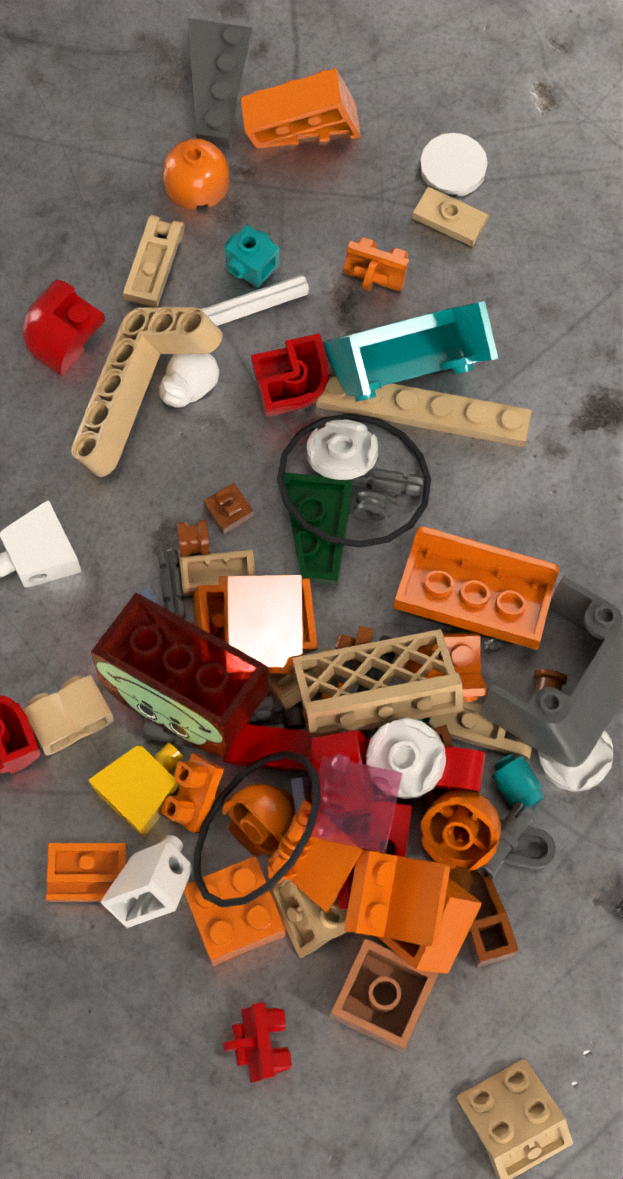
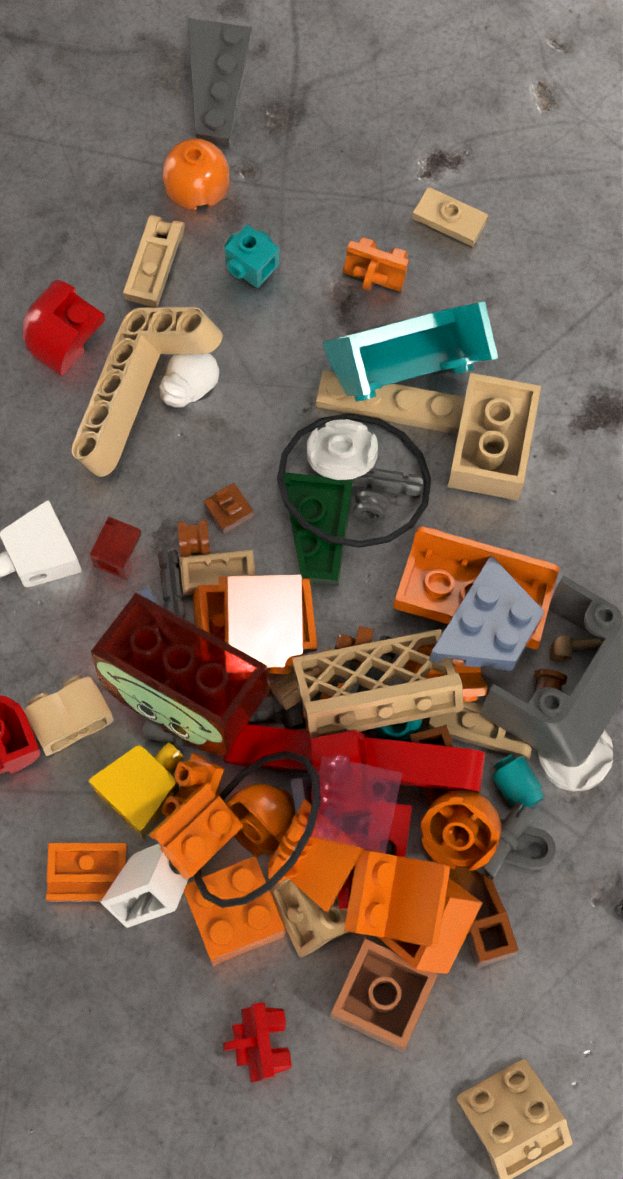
white axle [201,275,309,326] -> none
orange wedge [241,68,361,149] -> none
red brick [251,333,329,417] -> none
white tile [366,718,446,799] -> none
white tile [420,133,488,197] -> none
none -> clear red panel [90,516,141,581]
none -> orange plate [149,782,243,879]
none -> wing [429,556,544,671]
none -> tan slope [448,373,541,501]
none -> tan hand [550,635,603,661]

